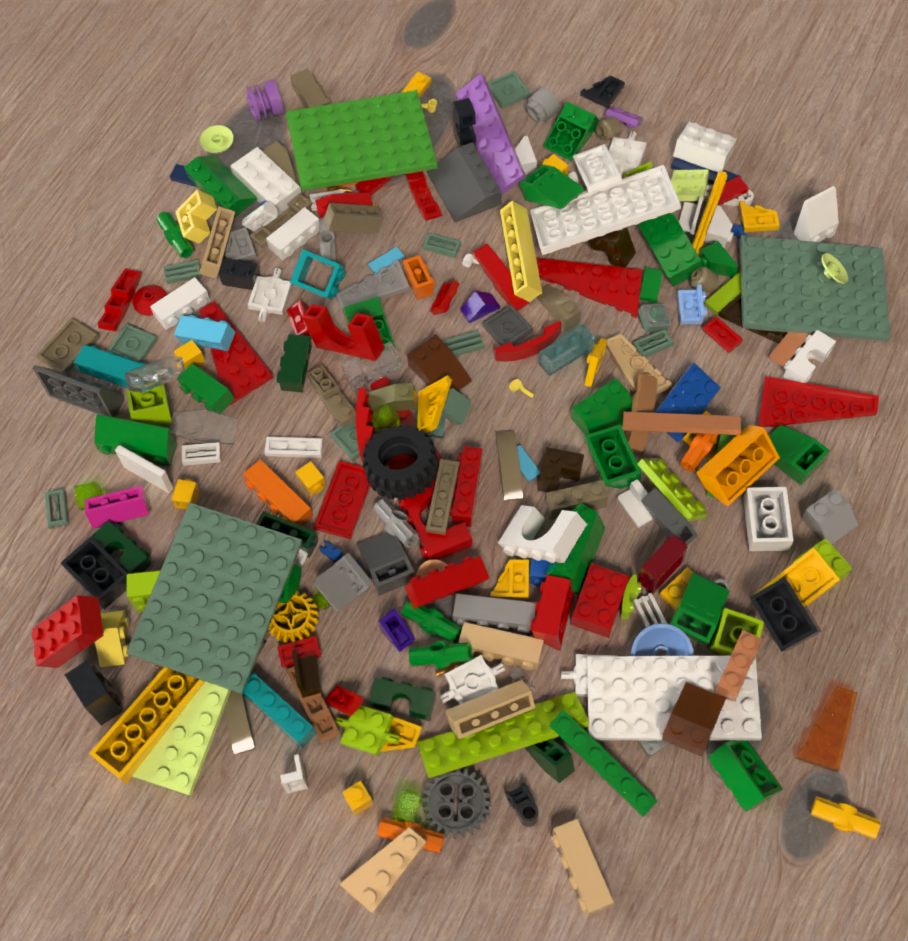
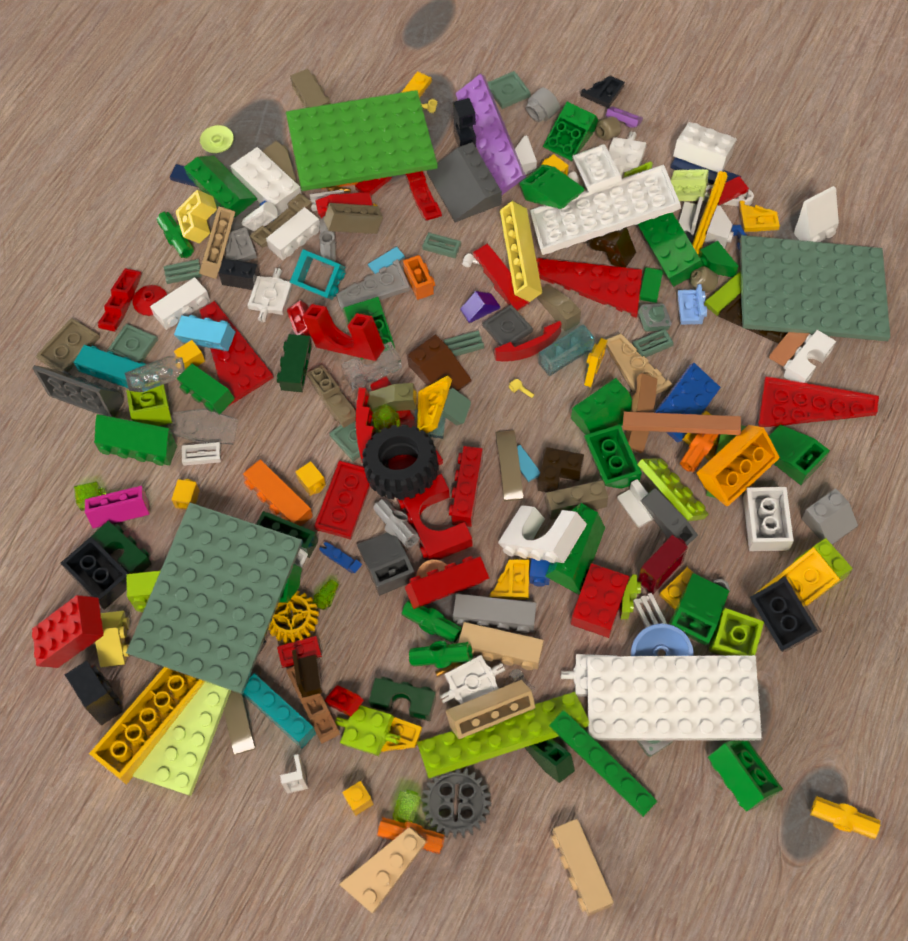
sand green tile [45,488,69,529] -> none
white tile [115,445,173,494] -> none
medium lavender wheel [246,79,284,122] -> none
white tile [265,437,323,458] -> none
light grey bracket [313,552,374,612] -> none
dark purple slope [378,609,415,652] -> none
dark tan plate [426,459,460,535] -> none
red plate [430,280,460,315] -> none
black piece [505,782,539,827] -> none
red slope [530,575,574,651] -> none
reddish brown slope [662,682,726,757] -> none
red plate [703,316,743,353] -> none
nougat arch [716,630,762,702] -> none
clear orange wing [796,686,858,773] -> none
yellowish green dish [821,253,848,284] -> none

